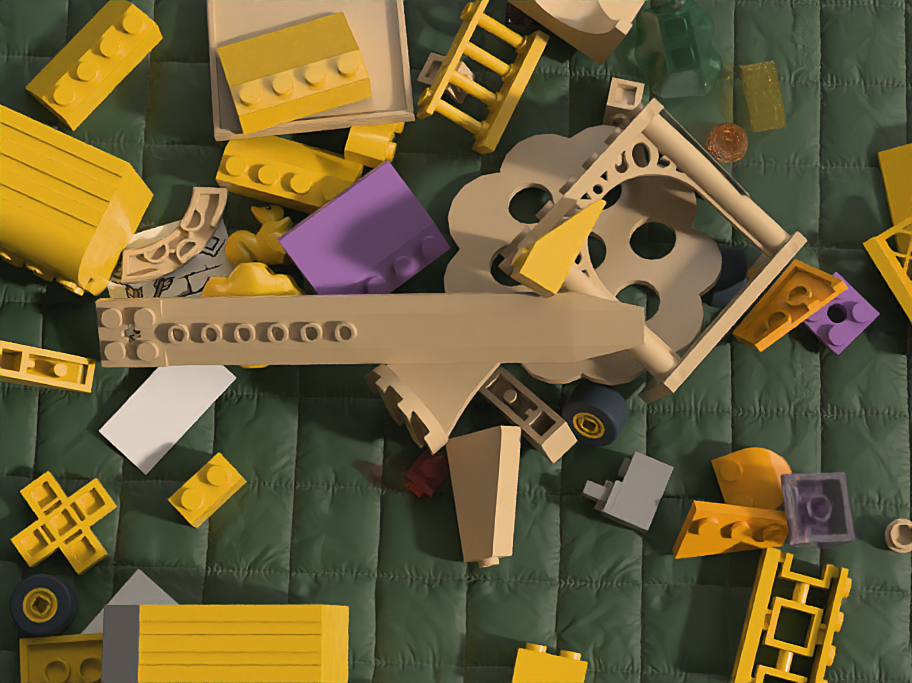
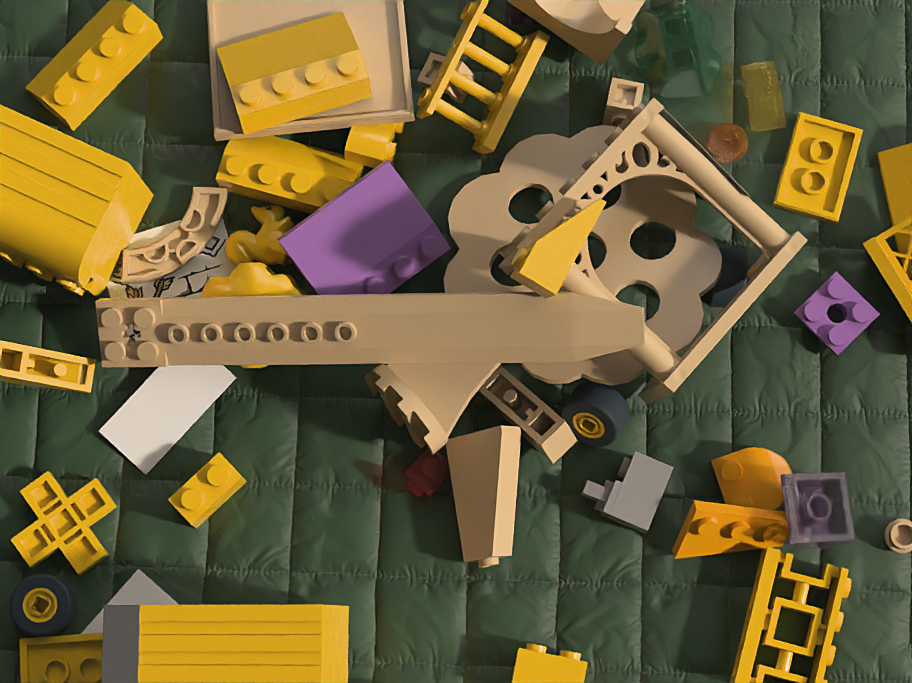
light orange wing [732,259,848,352] -> none
none -> yellow tile [772,112,863,224]

